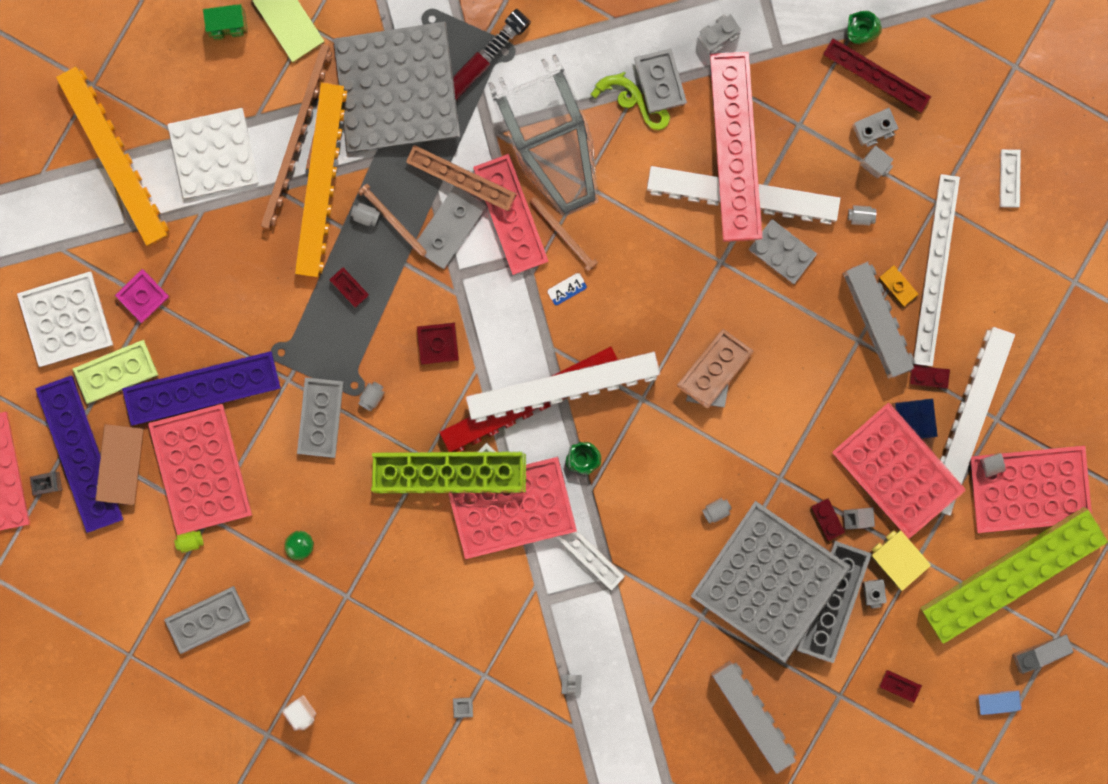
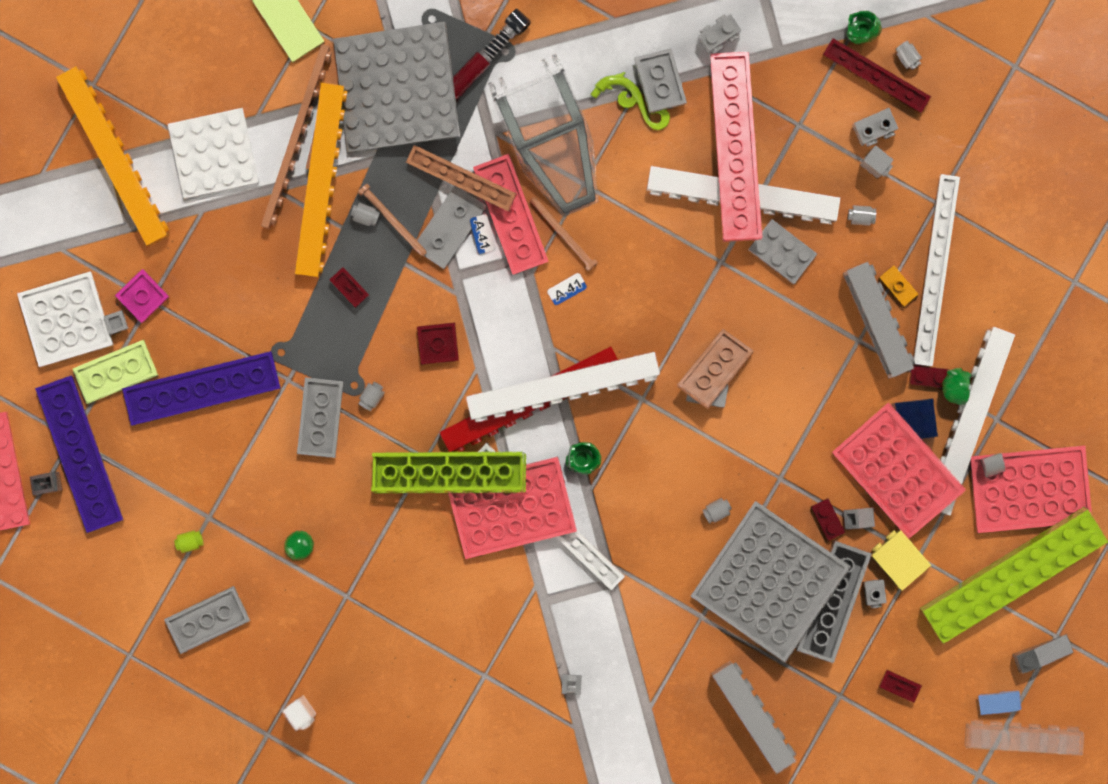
nougat tile [95,424,143,505] -> none
coral plate [148,404,252,535] -> none
green brick [203,4,248,40] -> none
light grey tile [453,697,473,718] -> none
white tile [1000,149,1021,208] -> none
none -> light grey tile [104,310,129,335]
none -> sticker [470,214,495,254]
none -> light grey brick [895,40,922,70]
none -> green hair [942,368,972,405]
none -> clear brick [965,720,1084,755]

